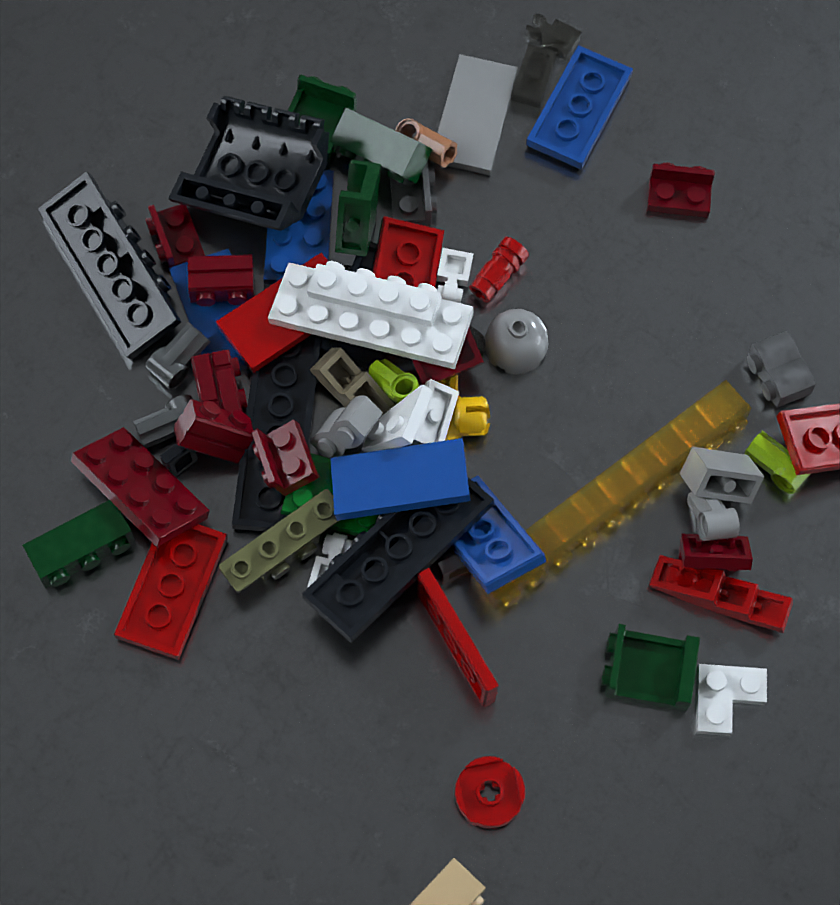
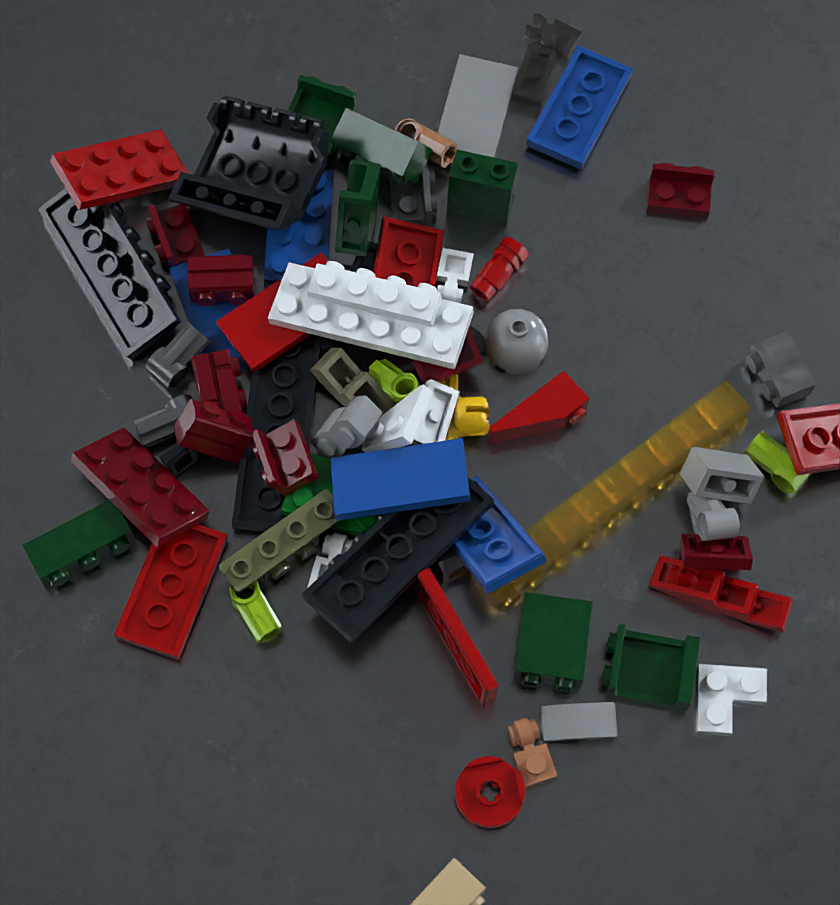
none -> red plate [50,129,189,210]
none -> lime piece [229,580,283,644]
none -> dark green panel [446,150,518,226]
none -> red slope [488,370,589,444]
none -> nougat plate [507,717,557,788]
none -> dark green panel [513,592,593,692]
none -> light grey slope [541,702,618,742]

